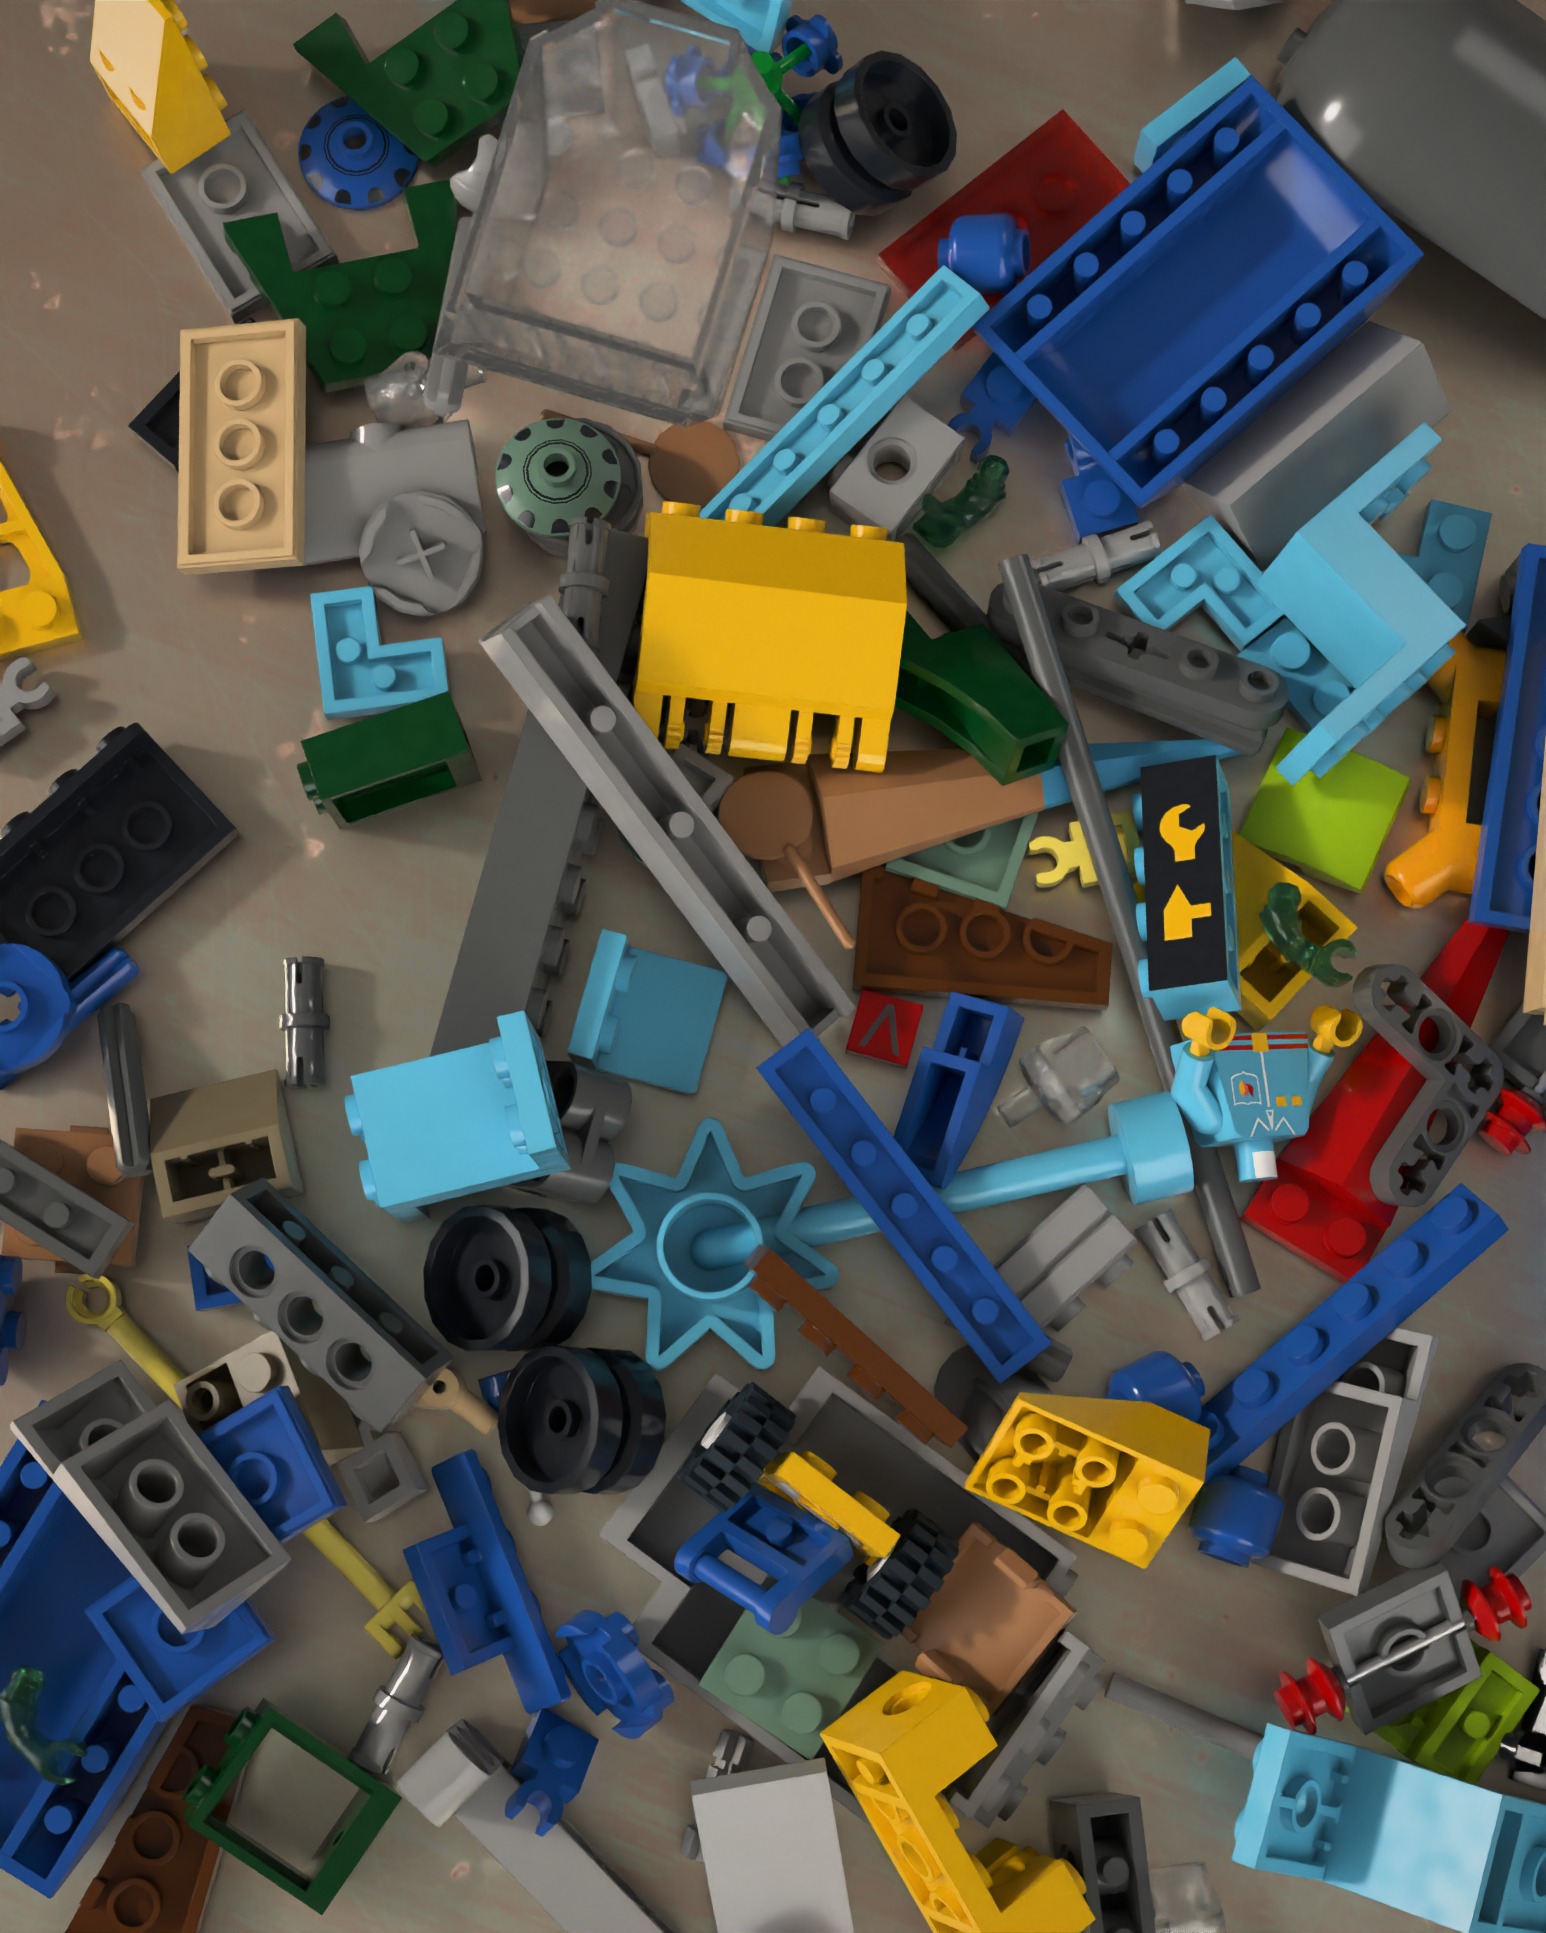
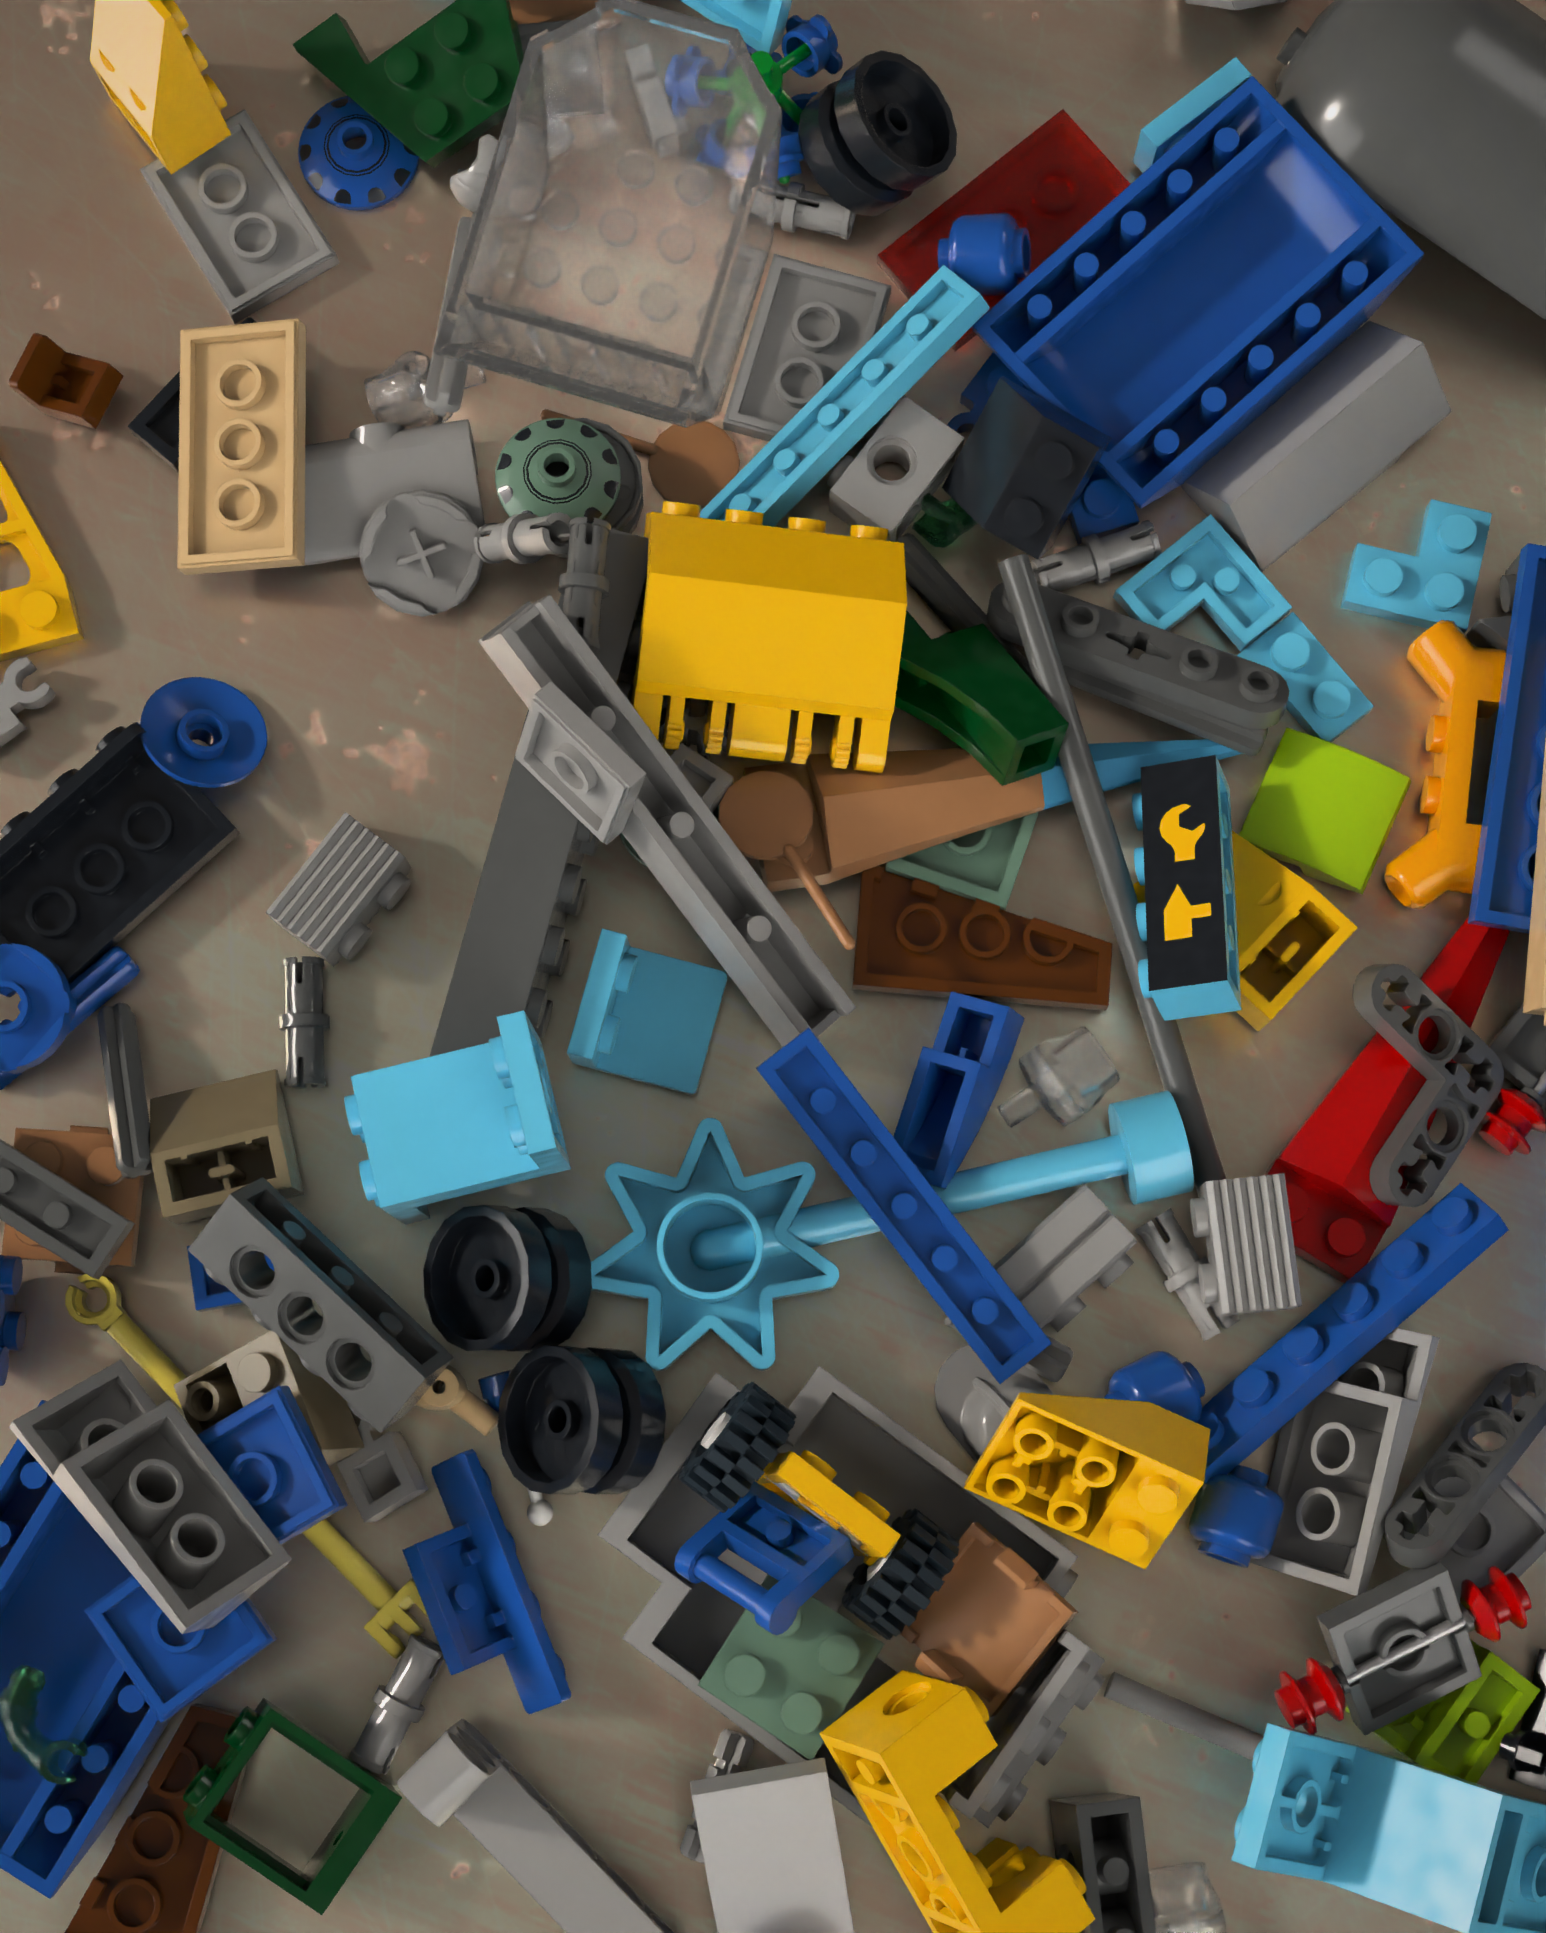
dark green wing [223,179,458,393] -> none
dark green window [297,691,482,829] -> none
medium azure plate [310,586,451,720] -> none
dark grey piece [504,1060,632,1205] -> none
blue plate [505,1707,599,1837] -> none
blue plate [556,1610,674,1739] -> none
reddish brown wing [742,1244,968,1448] -> none
red tile [845,989,924,1069] -> none
light yellow plate [1027,809,1140,888] -> none
medium azure torso [1170,1005,1363,1183] -> none
medium azure bracket [1255,422,1466,786] -> none
clear green piece [1258,882,1357,988] -> none
none -> reddish brown bracket [8,333,124,429]
none -> blue dish [140,677,267,788]
none -> light grey brick [266,812,412,967]
none -> light grey pin [474,512,571,564]
none -> light grey tile [515,681,647,845]
none -> black slope [942,376,1112,560]
none -> light grey brick [1190,1173,1302,1317]

